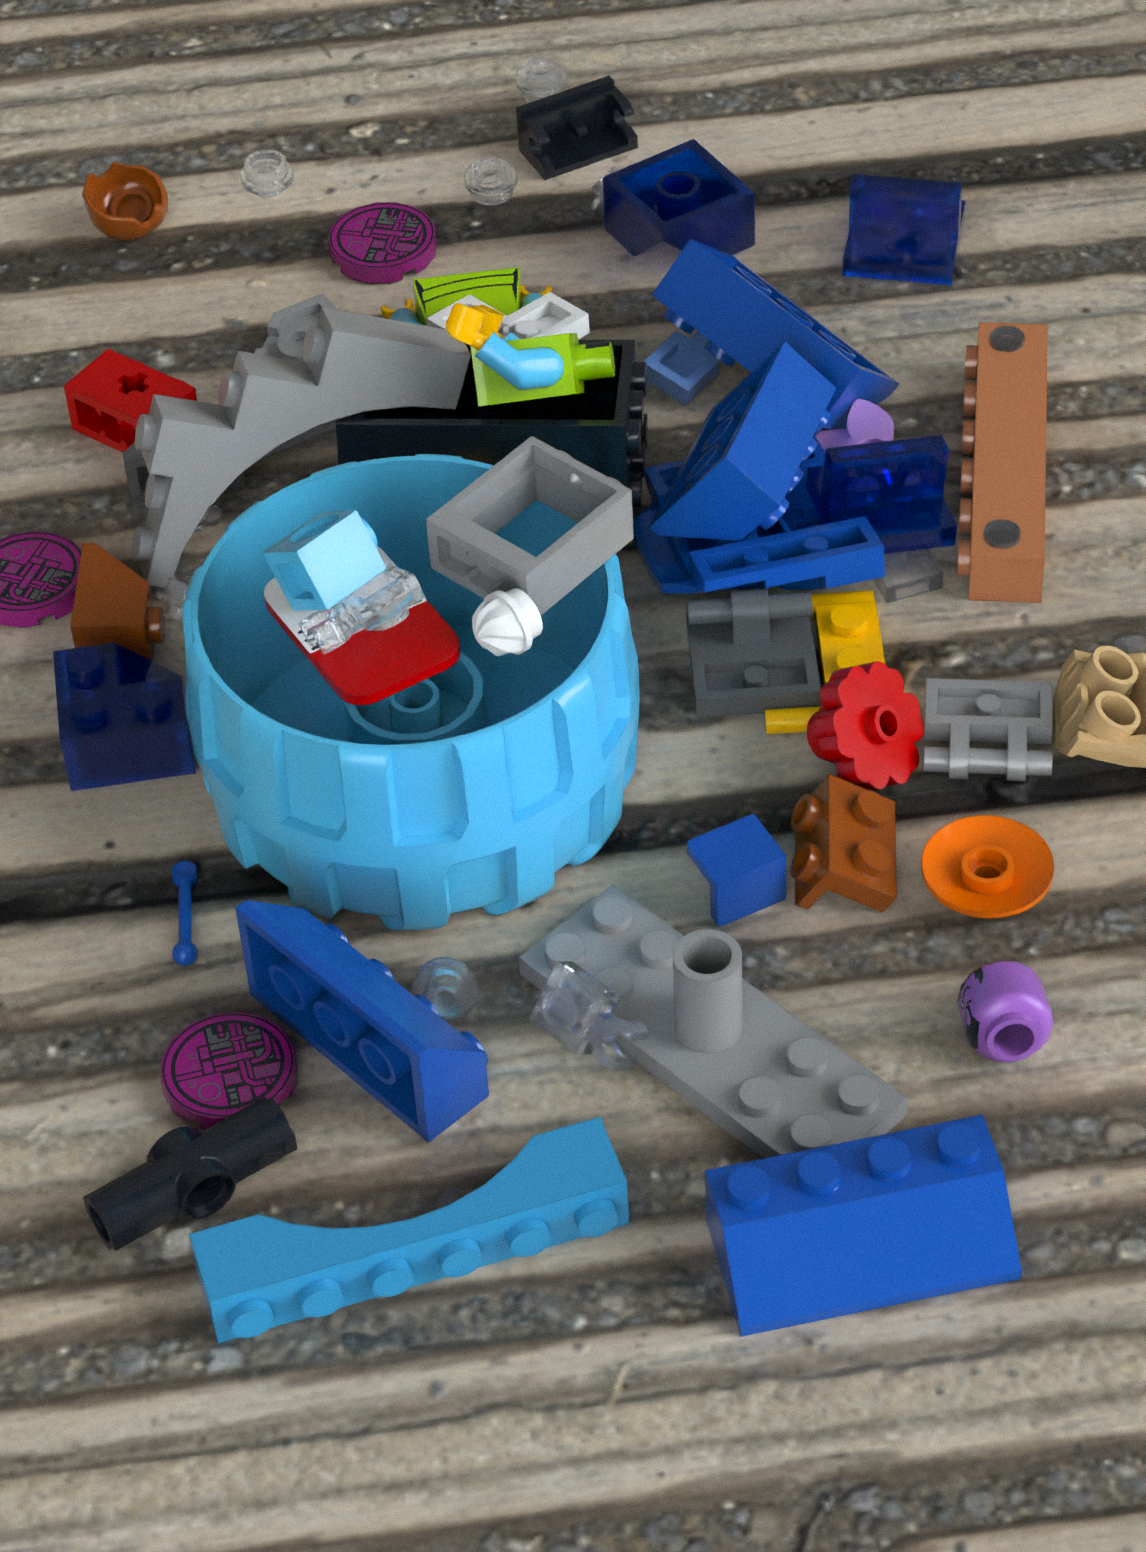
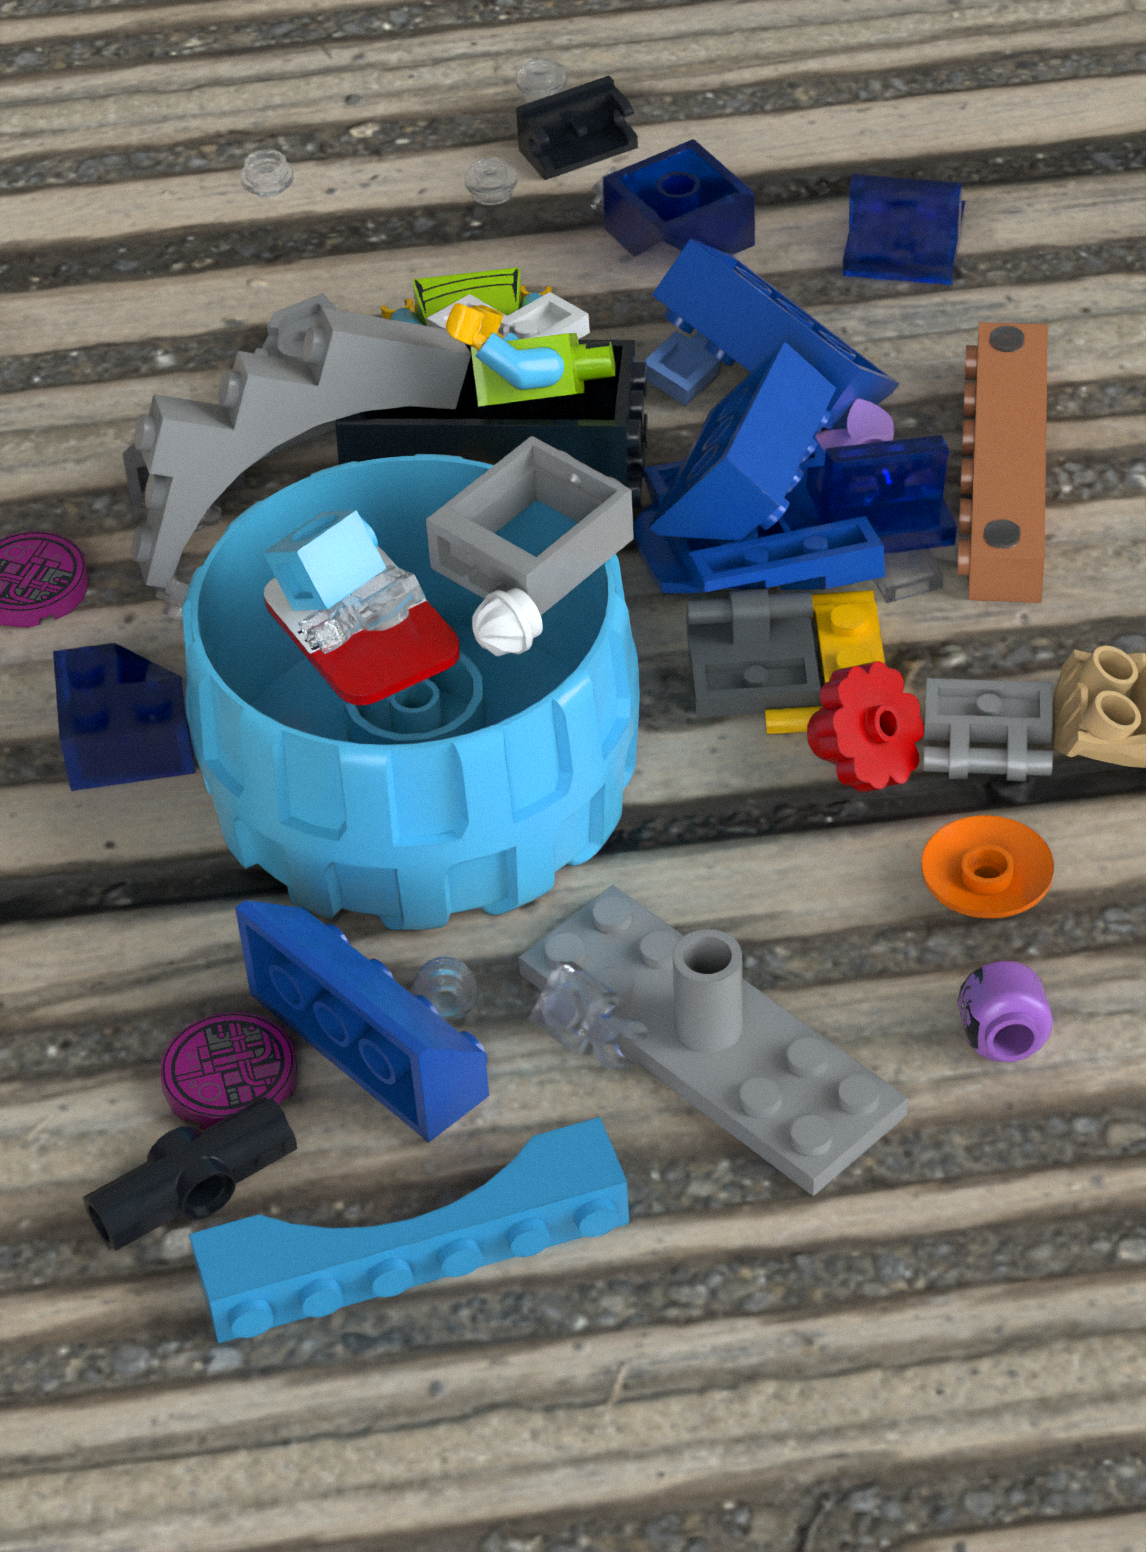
red brick [64,349,197,453] -> none
dark orange slope [70,543,165,670] -> none
dark orange hair [82,162,168,241] -> none
blue hinge [171,861,198,966] -> none
magenta tile [328,202,437,284] -> none
blue panel [687,813,786,927] -> none
blue slope [705,1115,1022,1337] -> none
dark orange bracket [790,774,897,913] -> none

